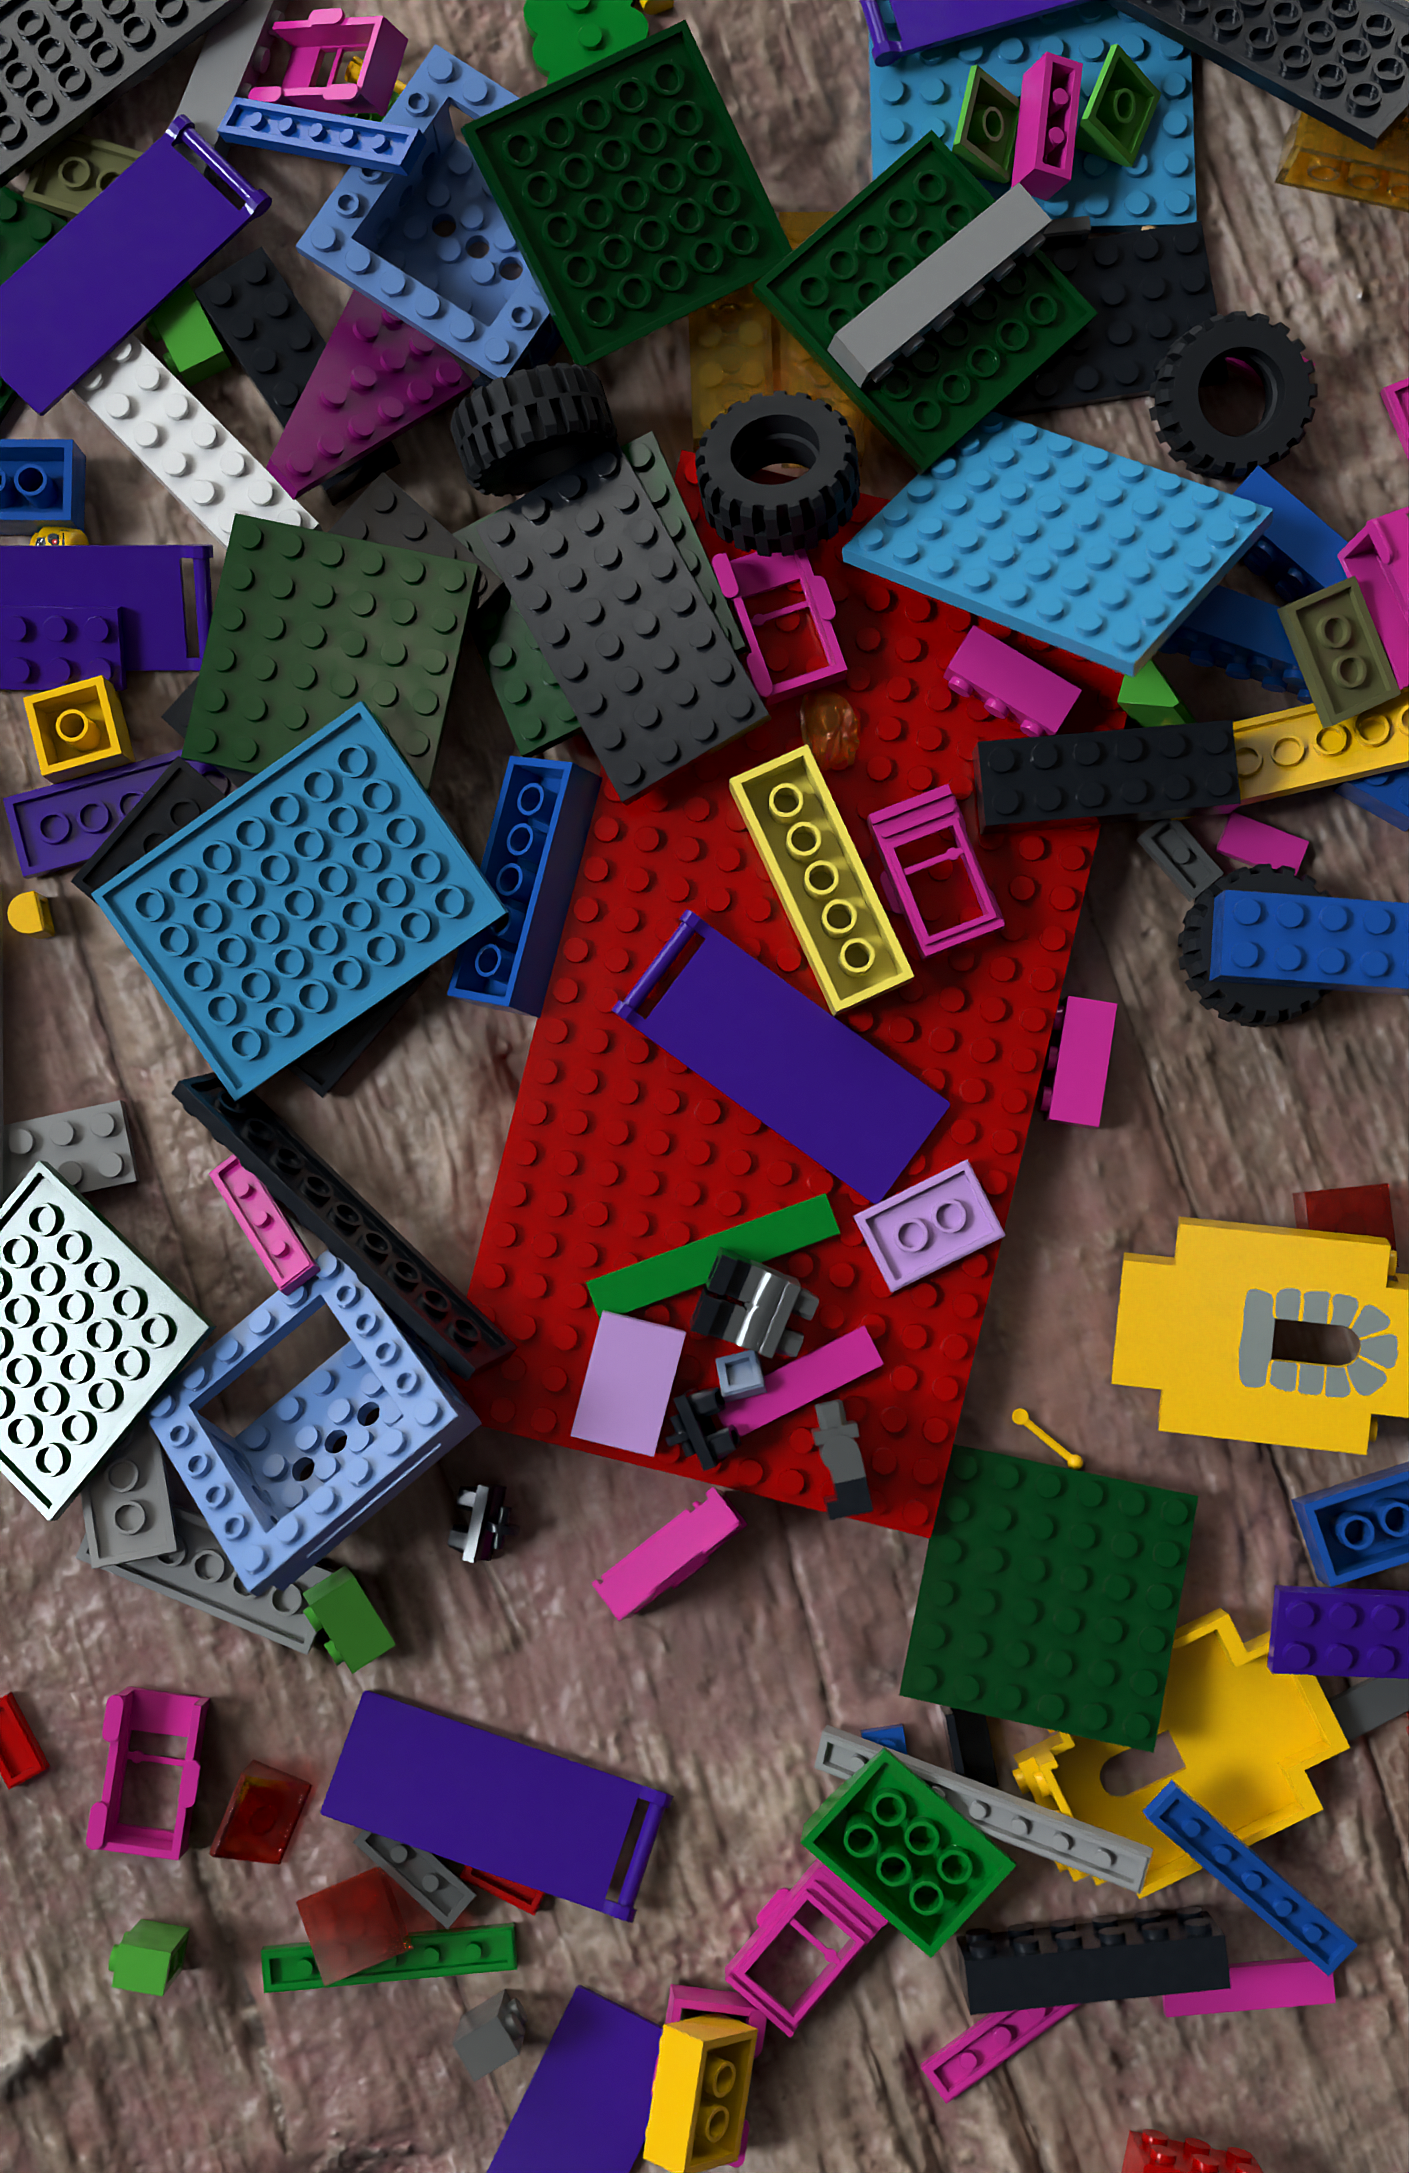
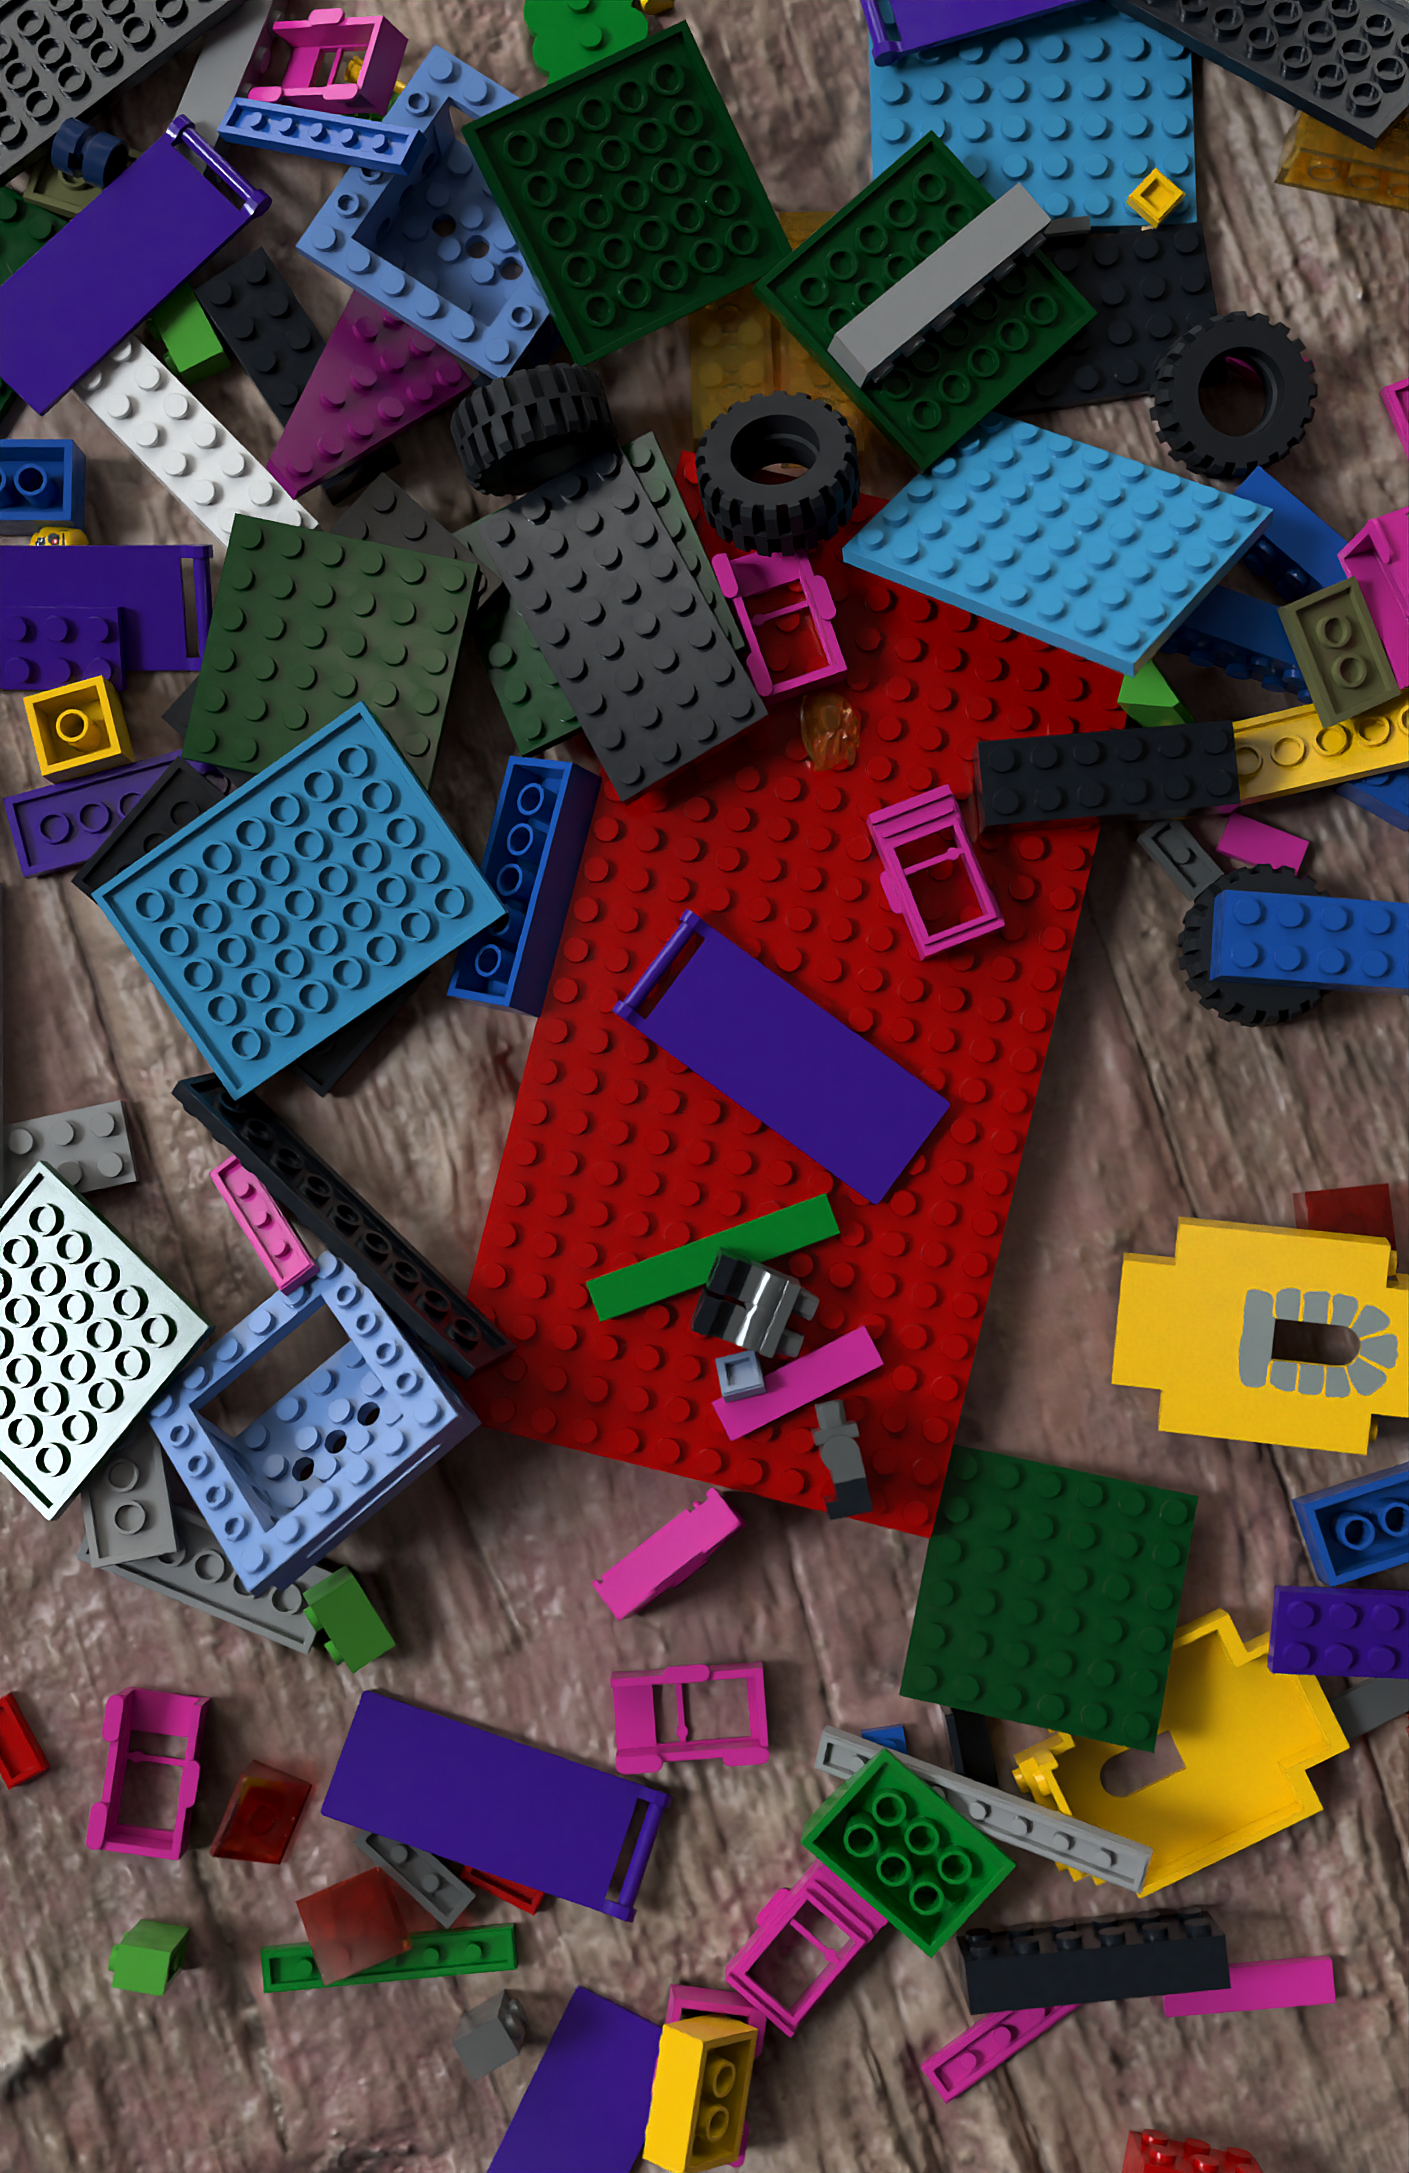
yellow brick [7,891,55,939] -> none
black hips [447,1484,520,1563] -> none
lavender tile [571,1310,686,1457] -> none
black hips [665,1386,742,1471] -> none
light yellow brick [729,744,915,1017] -> none
lavender tile [853,1159,1006,1292] -> none
dark pink brick [943,625,1082,737] -> none
bright green slope [952,65,1020,183] -> none
dark pink brick [1011,52,1083,200] -> none
yellow hinge [1011,1408,1084,1470] -> none
dark pink brick [1039,996,1118,1129] -> none
bright green slope [1074,44,1161,167] -> none
blue plate [1143,1780,1358,1976] -> none
none -> dark blue wheel [51,117,129,190]
none -> dark pink piece [610,1661,769,1774]
none -> yellow tile [1126,168,1186,229]

